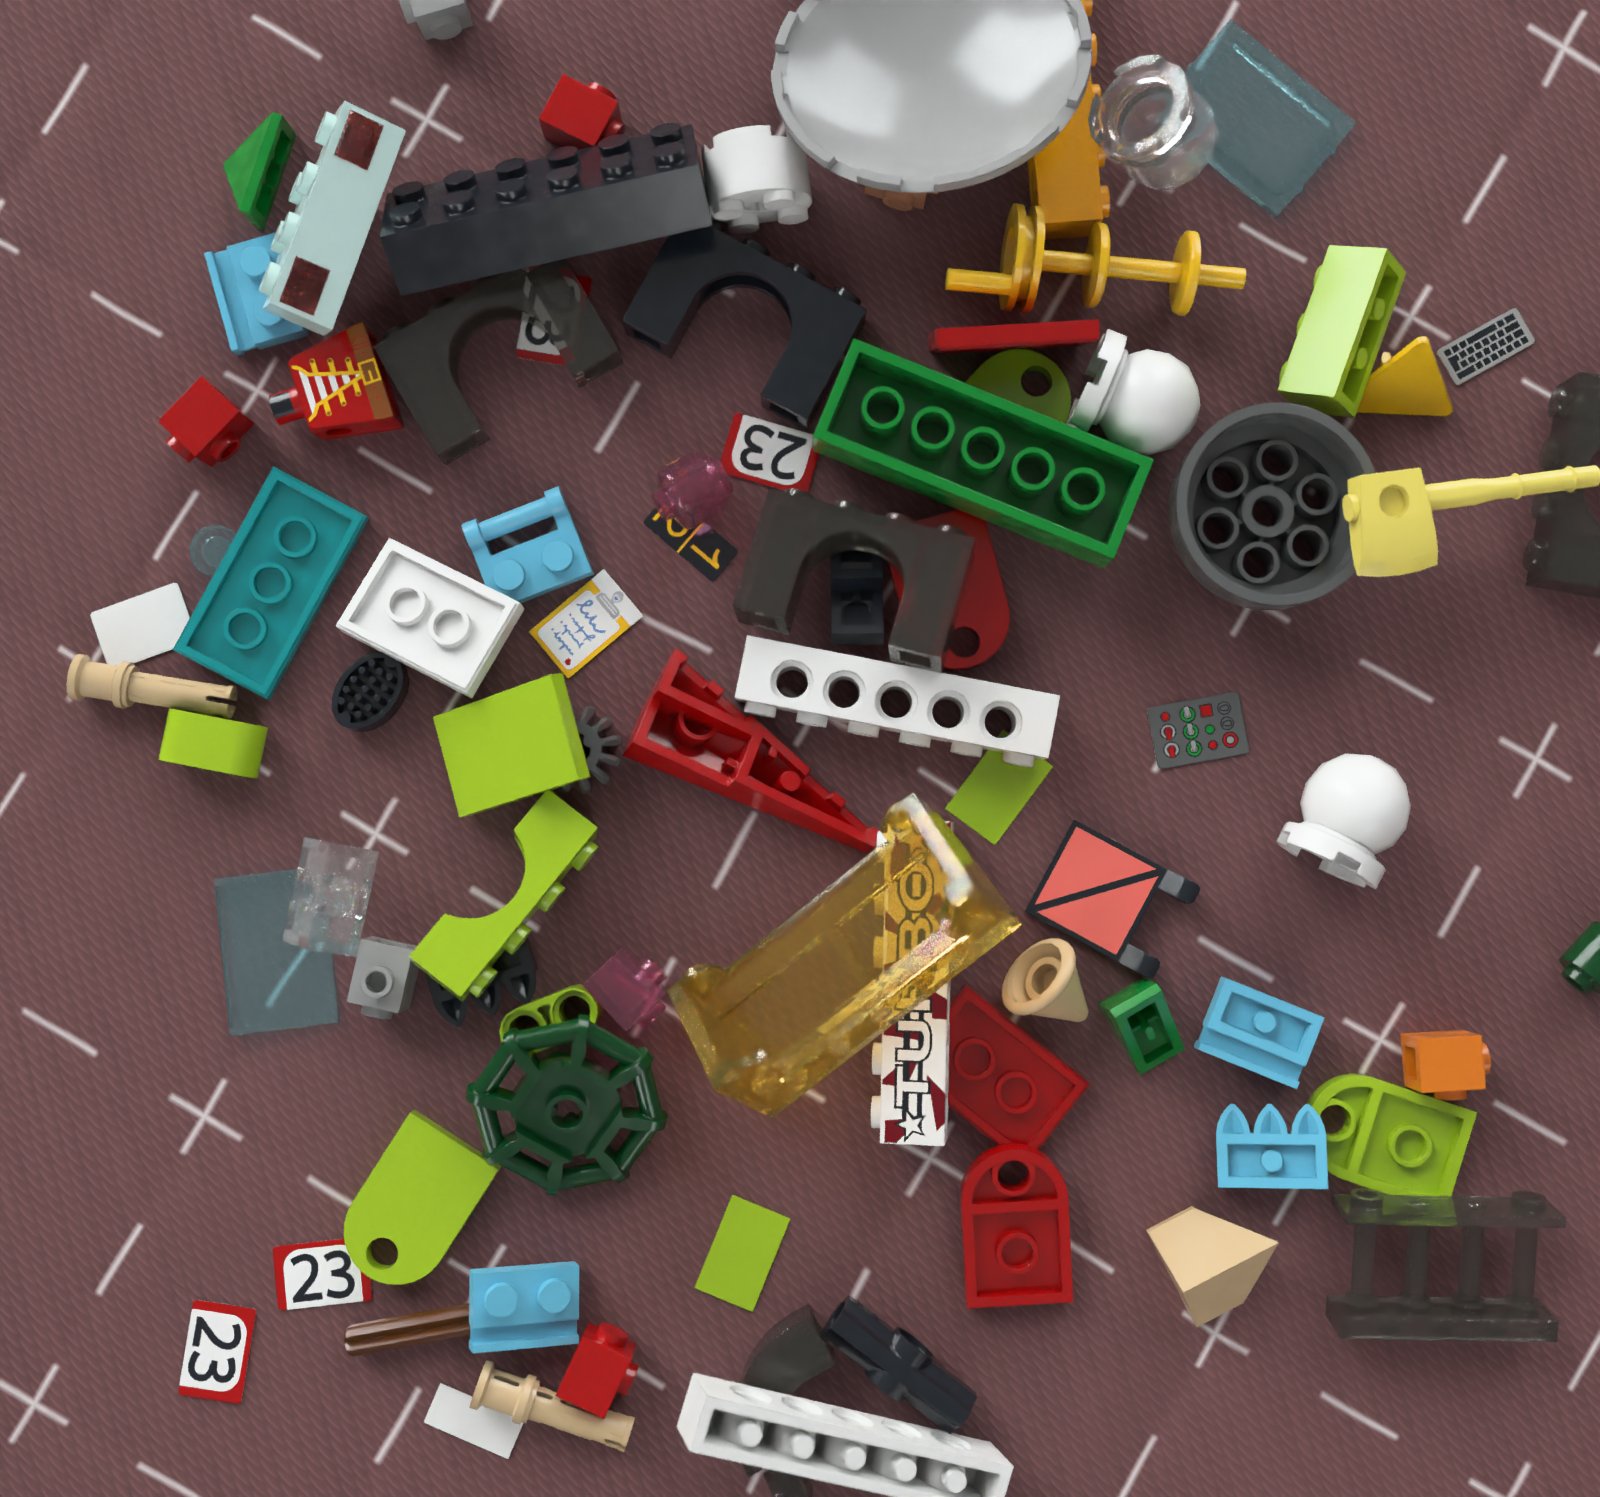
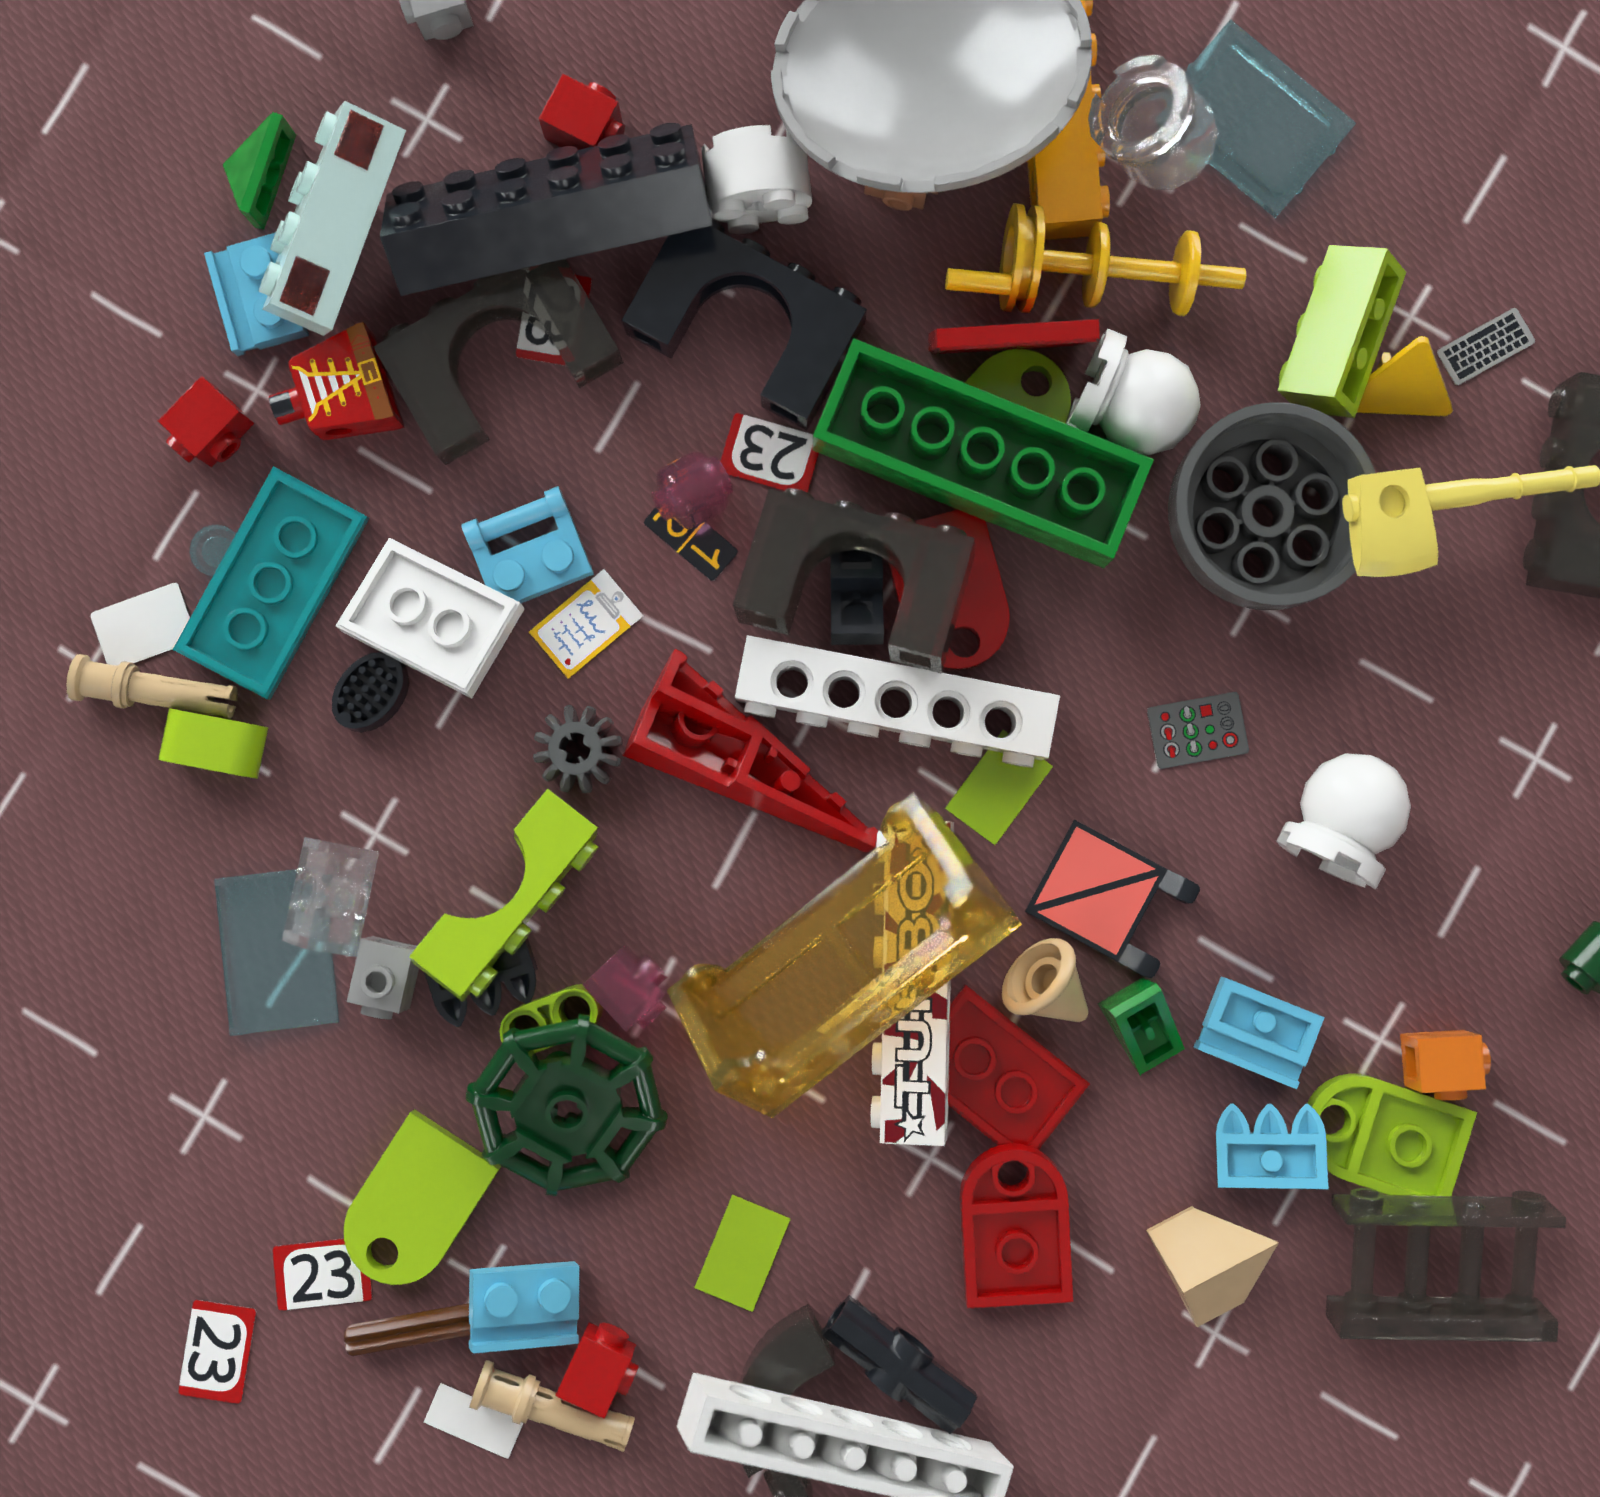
lime tile [433,673,590,817] -> none

